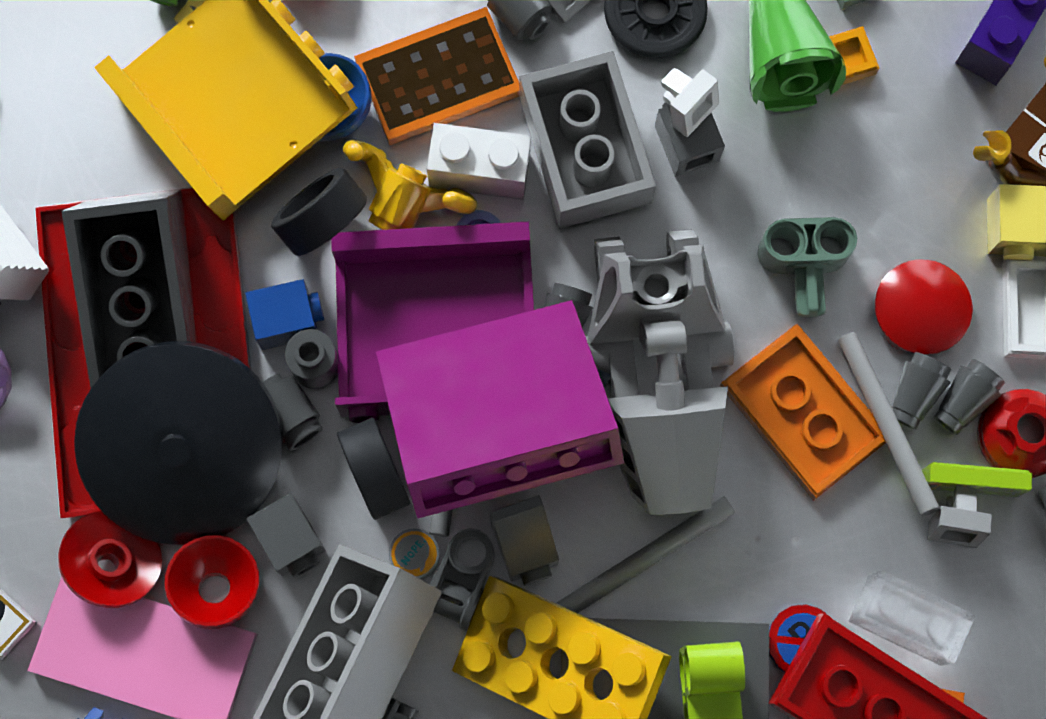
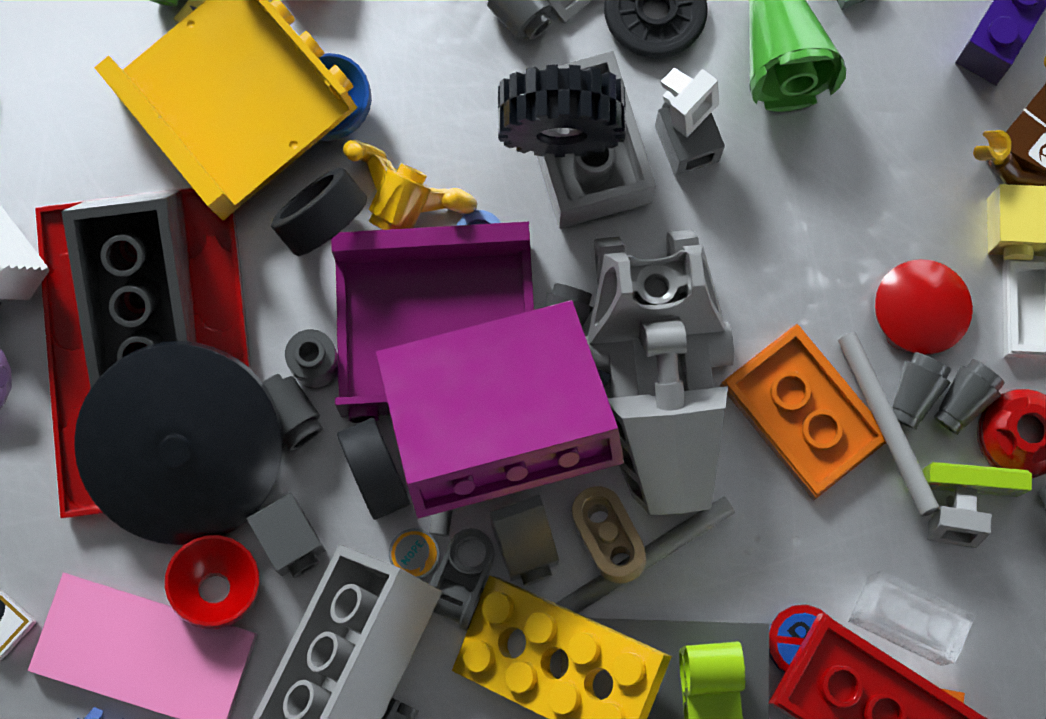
red dish [58,511,162,608] -> none
blue brick [245,279,325,351] -> none
tile [354,7,519,146] -> none
white piece [427,123,531,200] -> none
sand green beam [757,217,858,318] -> none
light orange tile [829,26,880,85] -> none
none -> black bush [498,64,626,157]
none -> tan plate [572,486,646,583]

